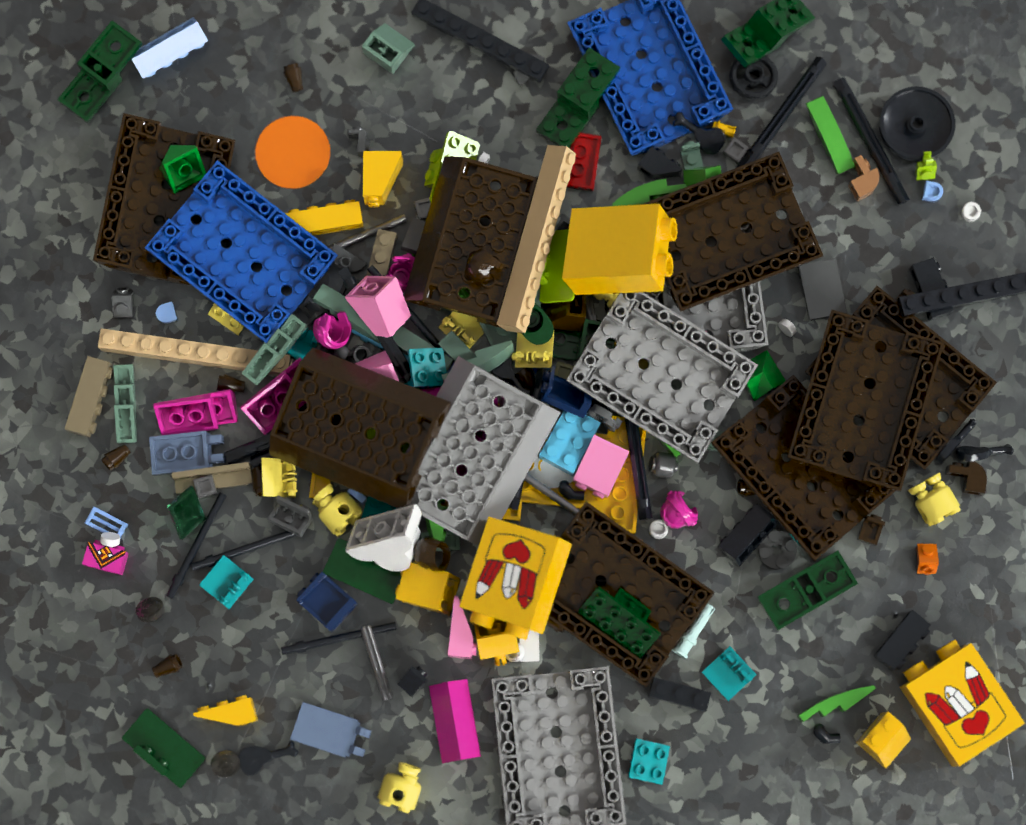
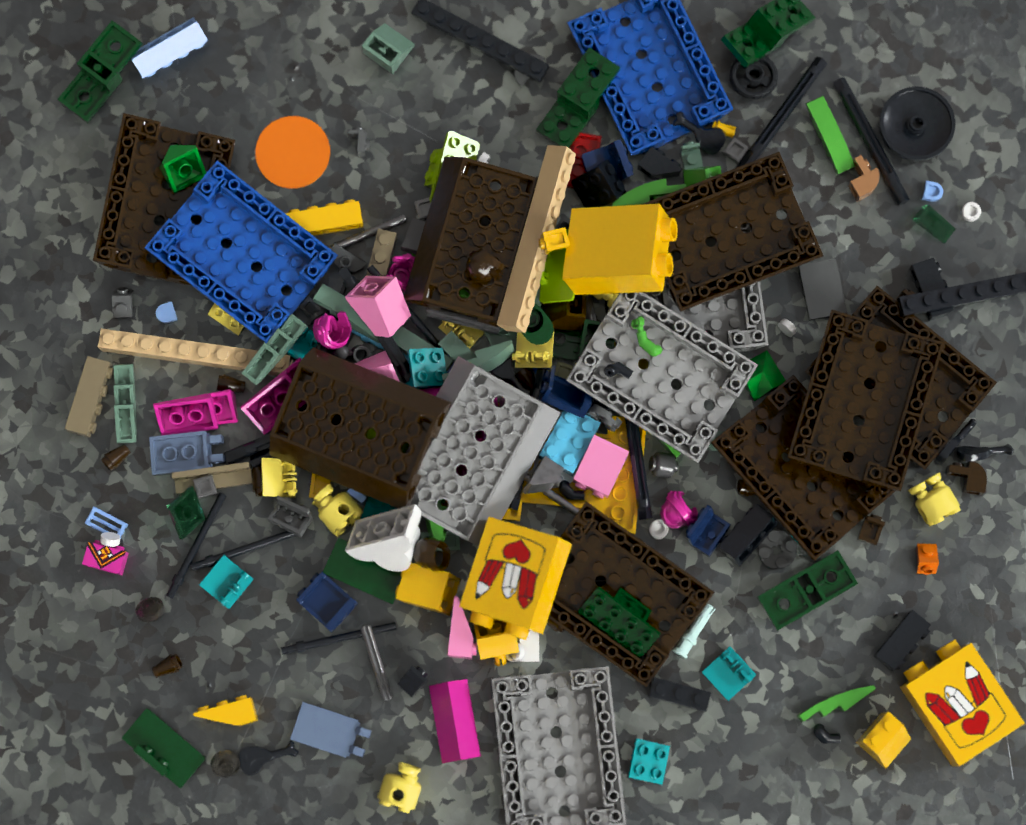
dark brown cone [283,63,303,92] -> none
yellow slope [363,151,403,208] -> none
lime plate [915,151,937,180] -> none
none -> flat silver axle [426,307,500,334]
none -> flat silver slope [522,456,564,494]
none -> yellow bracket [538,227,570,254]
none -> black bracket [571,160,626,208]
none -> dark blue bracket [581,139,634,181]
none -> black arm [604,362,634,379]
none -> bright green arm [631,316,662,357]
none -> dark blue bracket [686,505,731,557]
none -> clear green slope [913,205,956,243]

